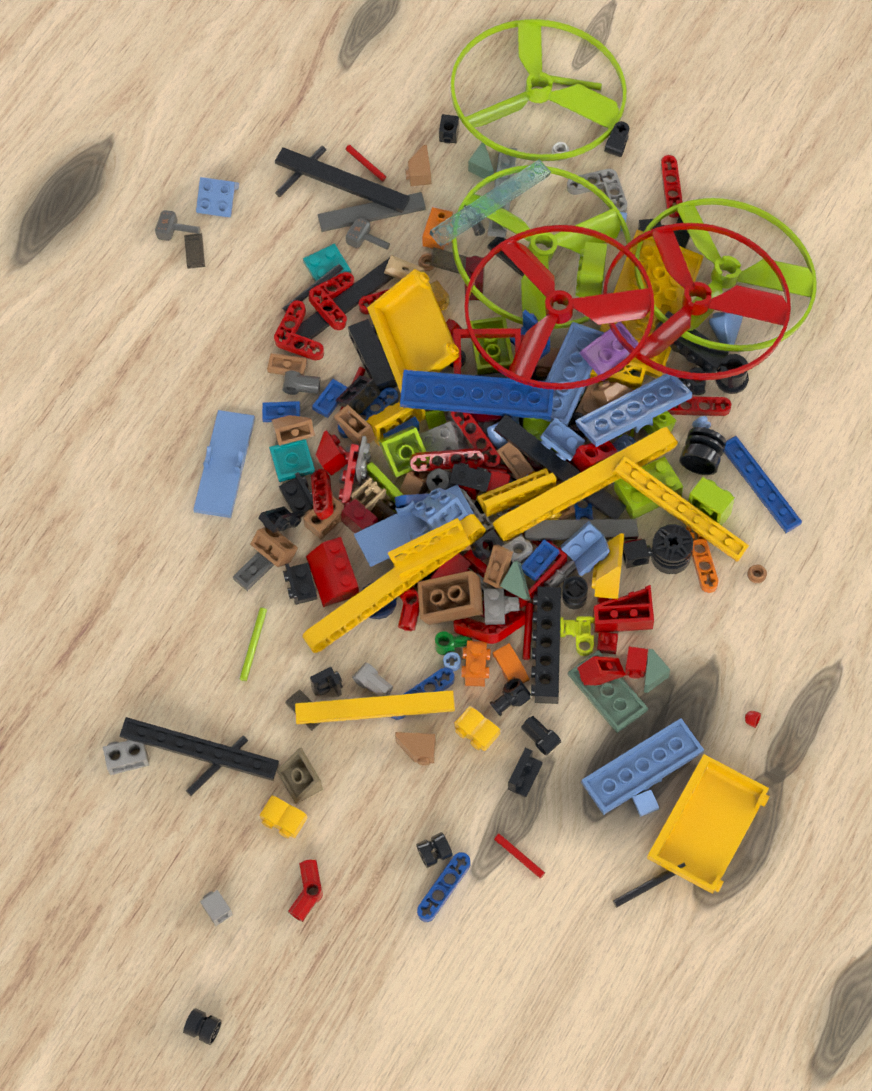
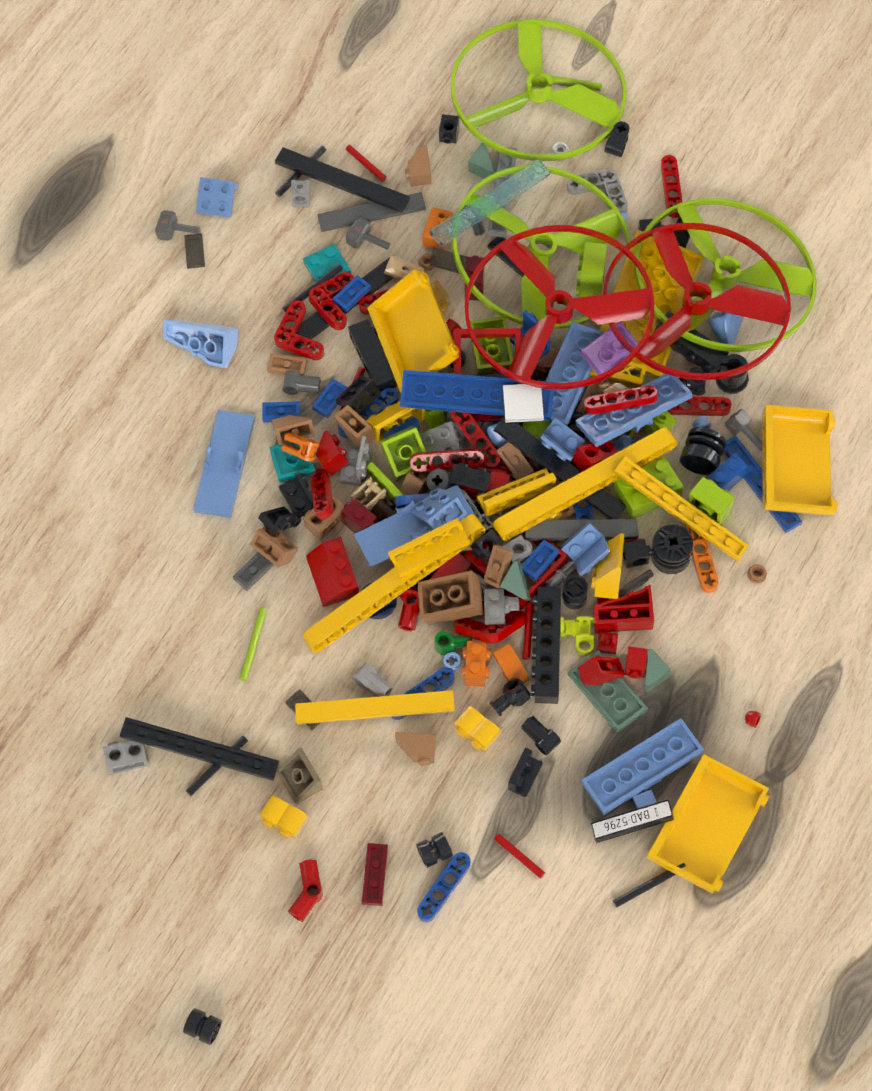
light grey brick [200,890,233,926] -> none
black bracket [283,563,318,605] -> none
black bracket [310,667,343,697] -> none
red wing [339,444,359,505] -> none
none -> light blue wedge [163,319,238,368]
none -> orange piece [281,433,319,462]
none -> light grey brick [291,180,311,207]
none -> blue plate [333,275,371,312]
none -> dark red plate [362,843,388,906]
none -> white tile [503,384,544,423]
none -> red beam [584,385,658,415]
none -> tile [591,799,674,843]
none -> clear smoke tile [618,569,654,598]
none -> blue brick [707,453,750,491]
none -> dark grey piece [725,409,762,451]
none -> yellow windscreen [762,404,838,516]

